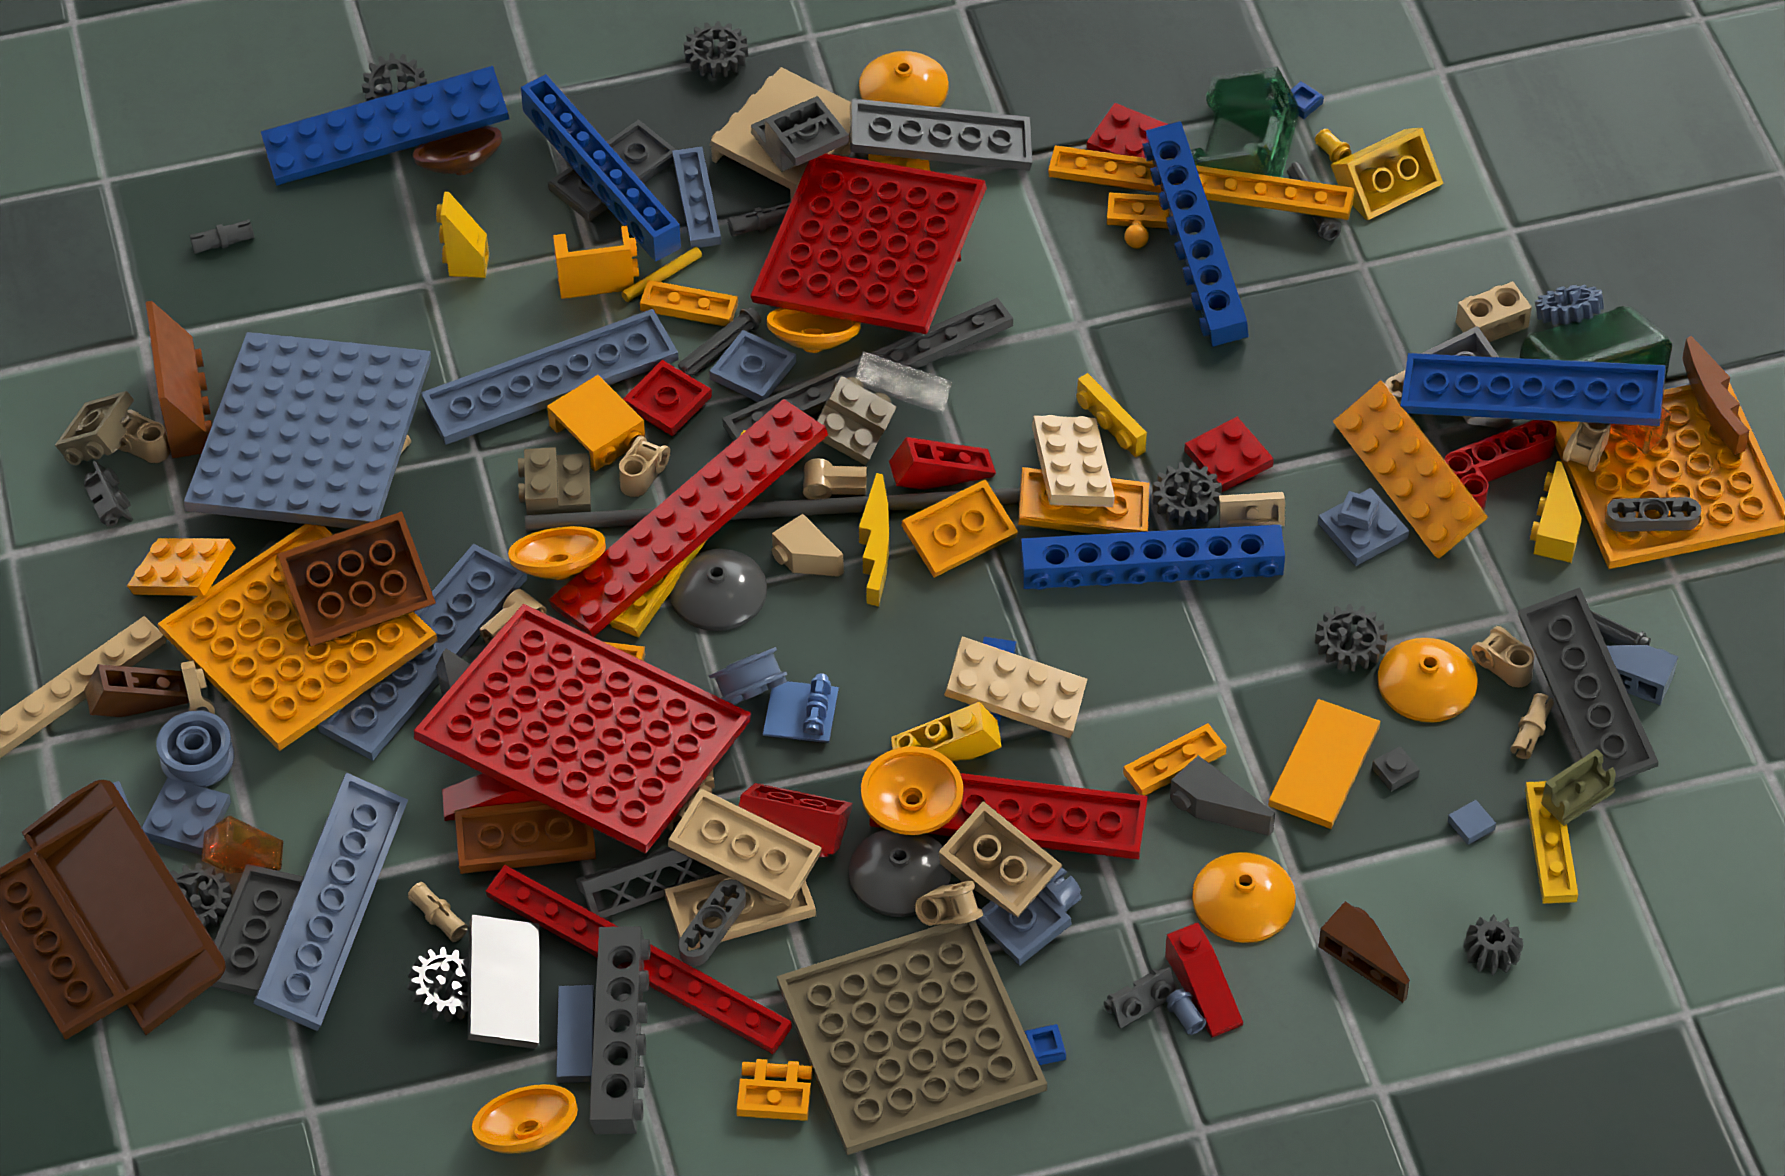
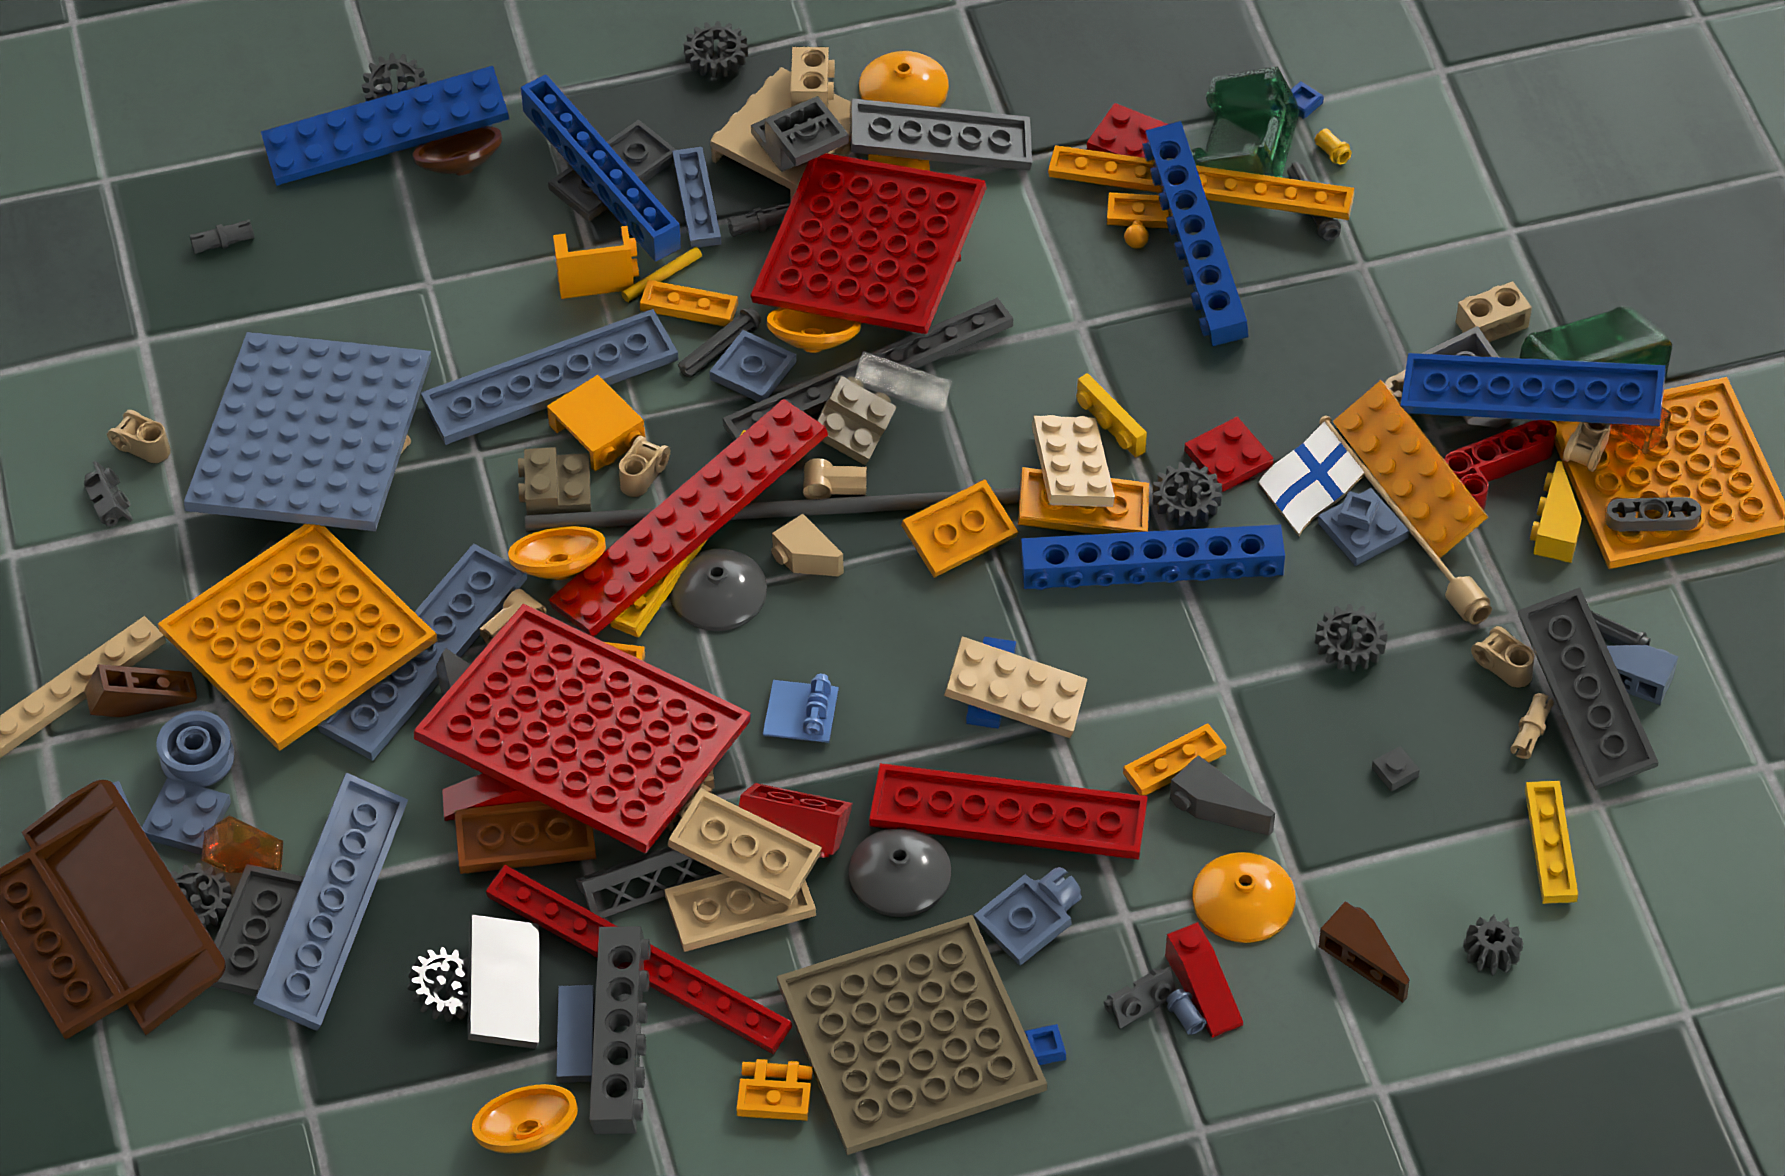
dark tan plate [55,391,134,465] -> none
light orange plate [127,538,236,596] -> none
dark orange slope [146,301,212,459] -> none
tan plate [181,660,215,714] -> none
dark orange slope [275,511,436,647] -> none
tan pin [408,882,468,942] -> none
yellow slope [436,192,489,278] -> none
red plate [623,360,712,436] -> none
dark grey beam [678,879,746,966] -> none
sand blue wheel [708,647,787,704] -> none
yellow slope [859,473,889,607] -> none
light orange dish [861,746,963,835] -> none
red slope [889,437,996,490] -> none
yellow slope [891,702,1002,761] -> none
tan piece [915,881,983,926] -> none
tan slope [939,801,1062,918] -> none
tan plate [1219,492,1285,528] -> none
light orange tile [1268,699,1381,829] -> none
yellow slope [1331,128,1444,220] -> none
light orange dish [1377,638,1478,722] -> none
sand blue tile [1448,800,1496,845] -> none
sand blue gear [1535,285,1604,325] -> none
olive hinge [1541,749,1616,826] -> none
dark orange slope [1682,336,1750,455] -> none
none -> tan brick [791,47,835,108]
none -> flag [1259,416,1492,625]

